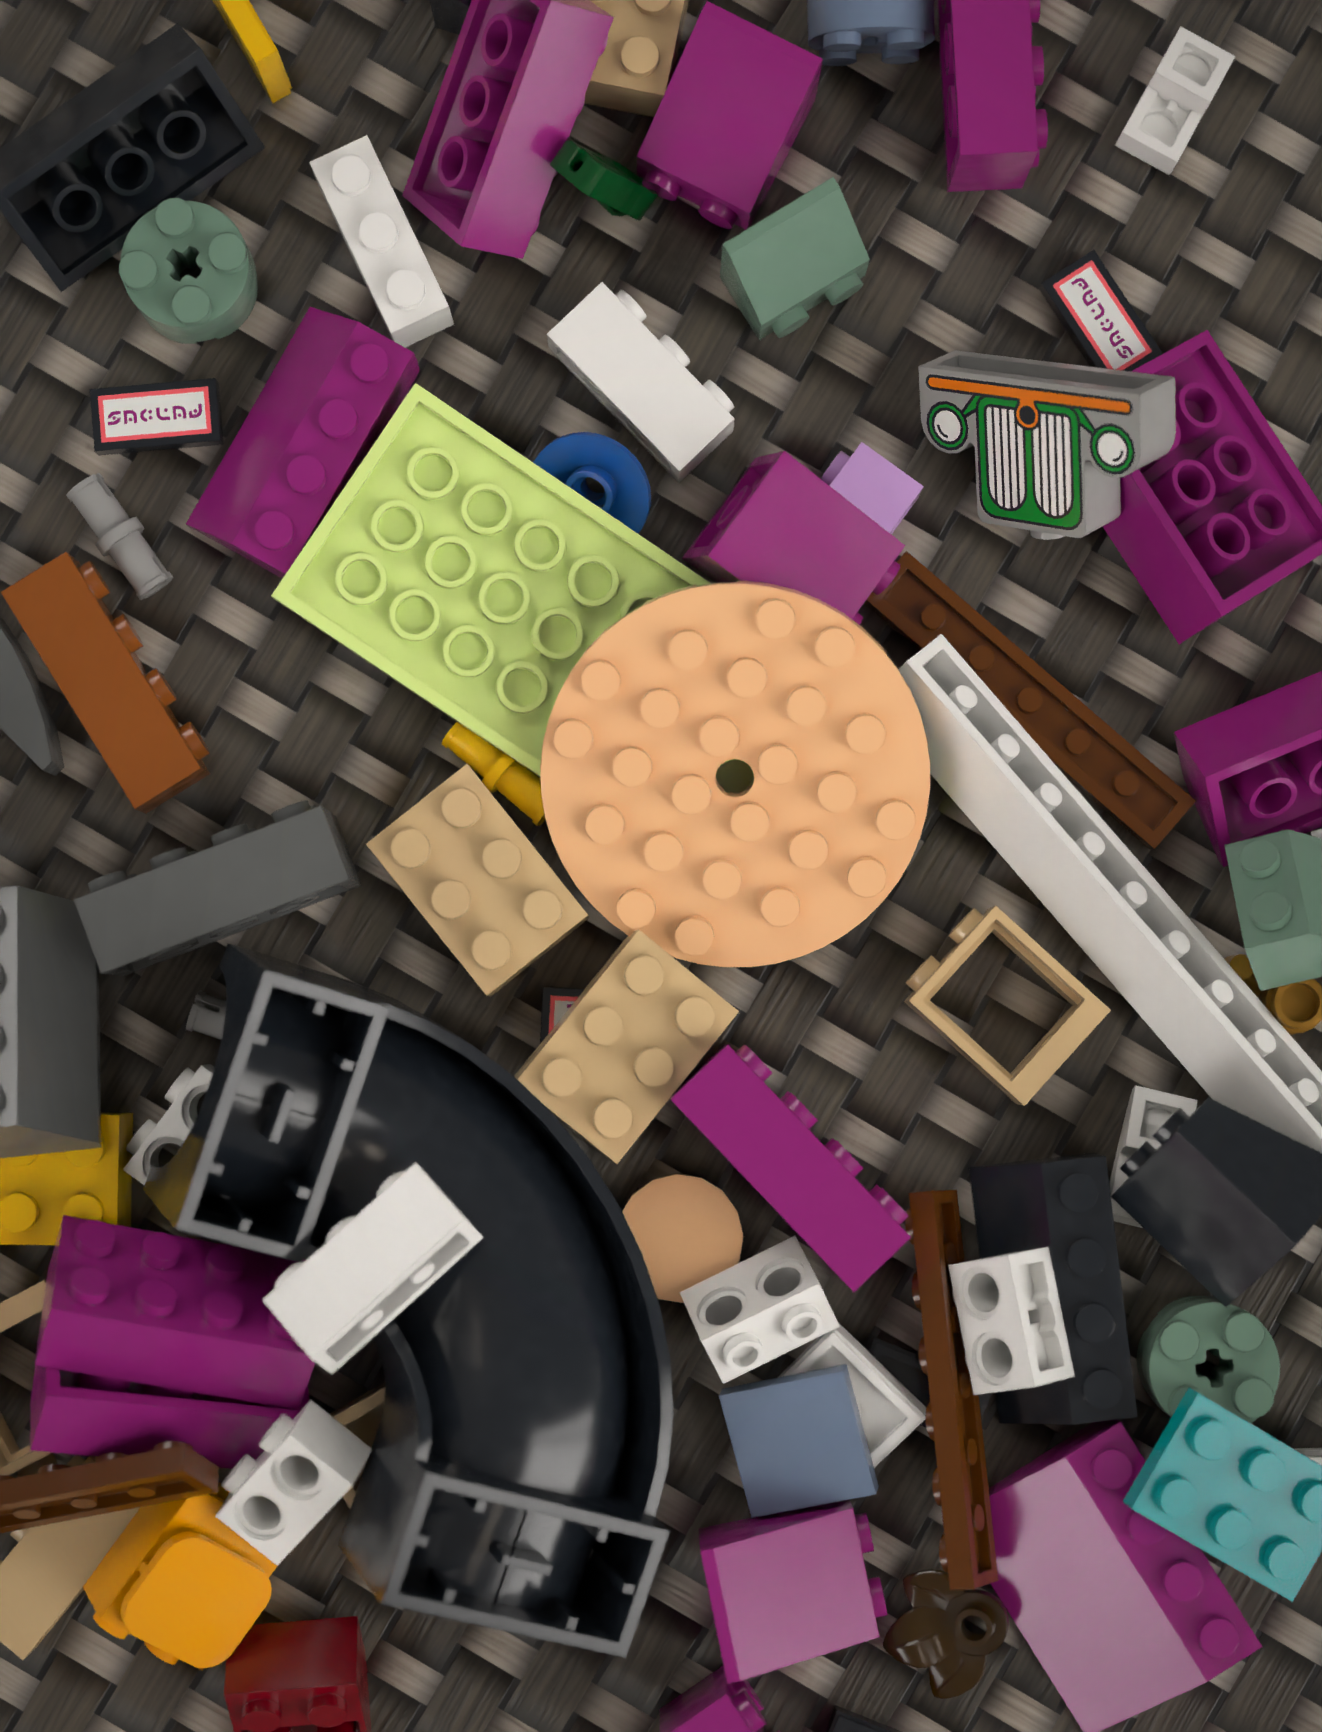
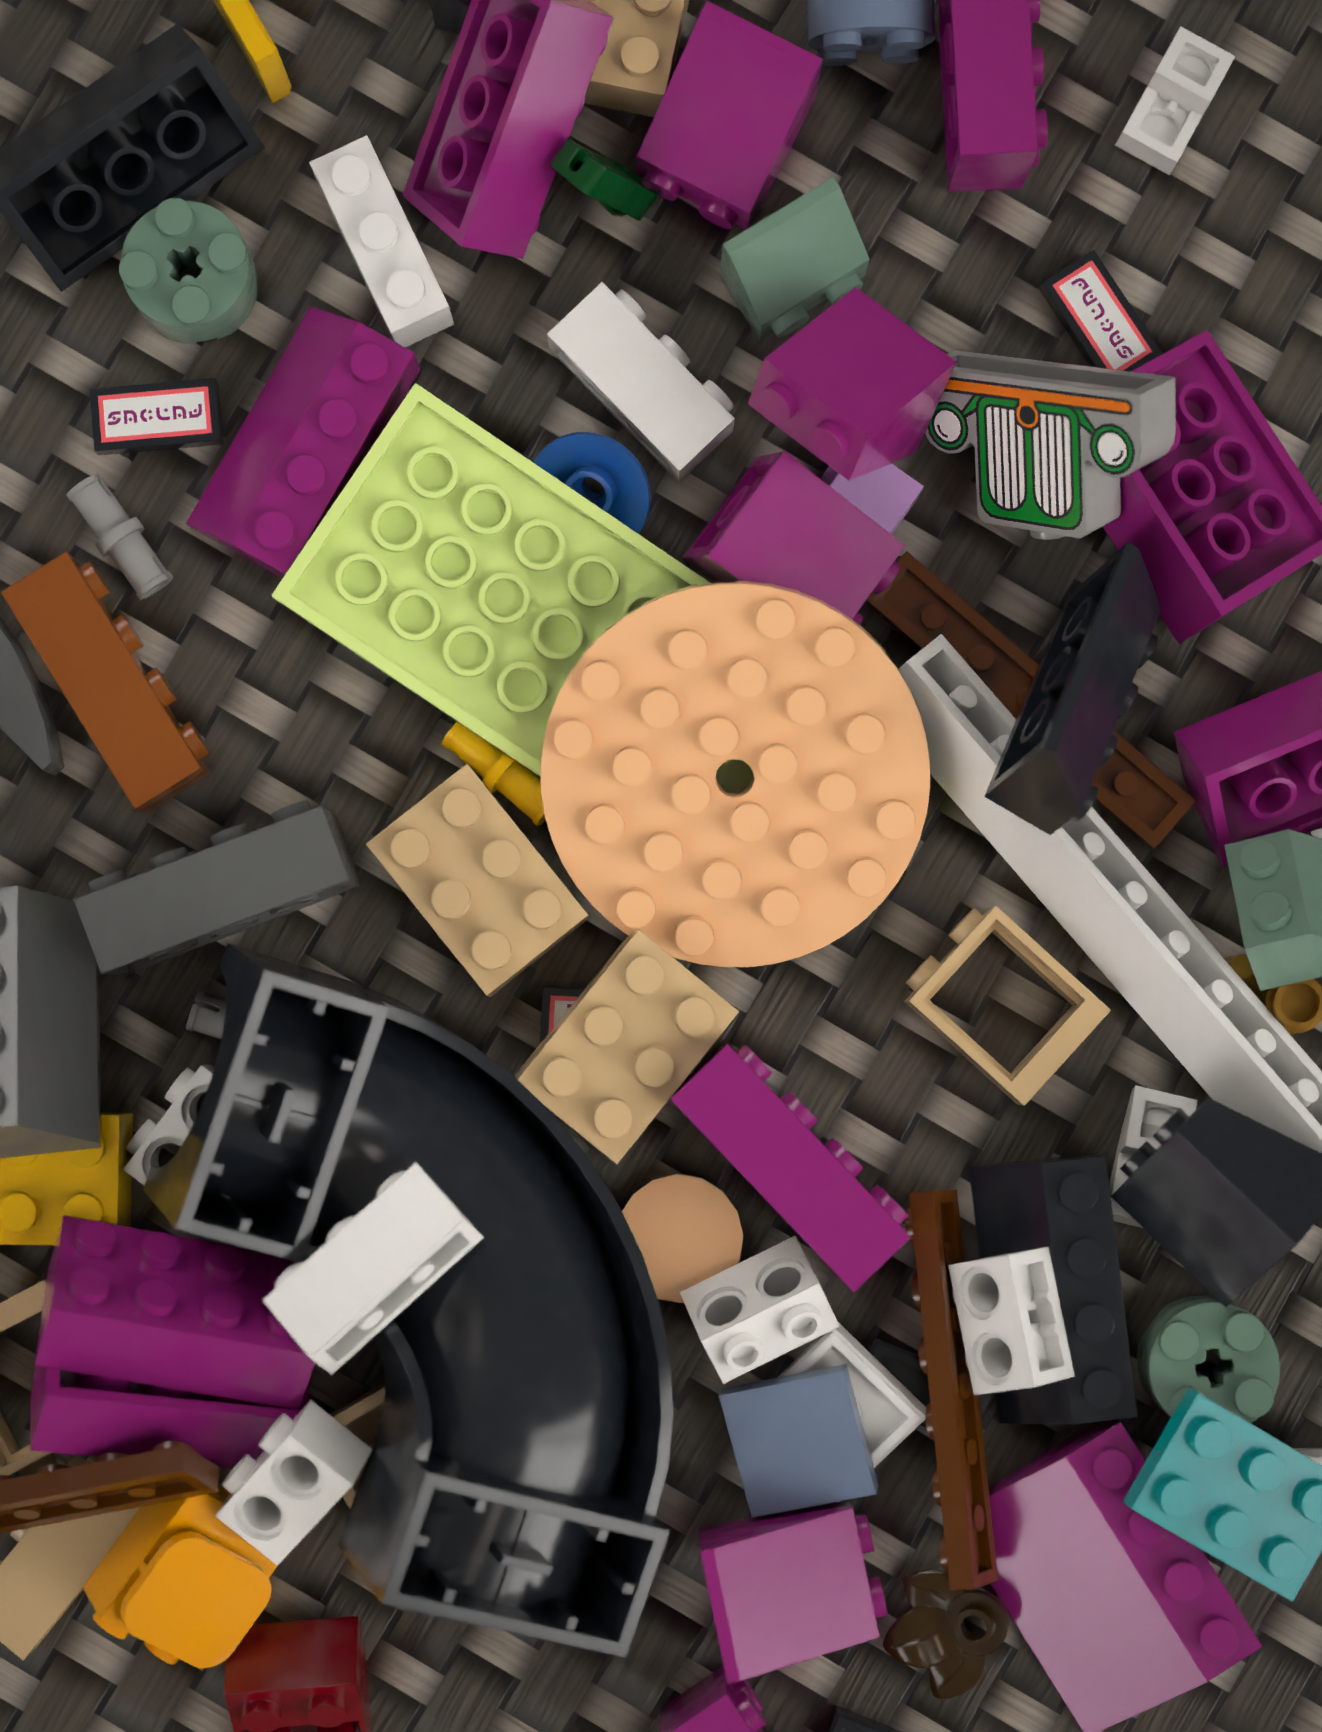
none -> magenta slope [748,287,957,481]
none -> black slope [984,542,1161,835]

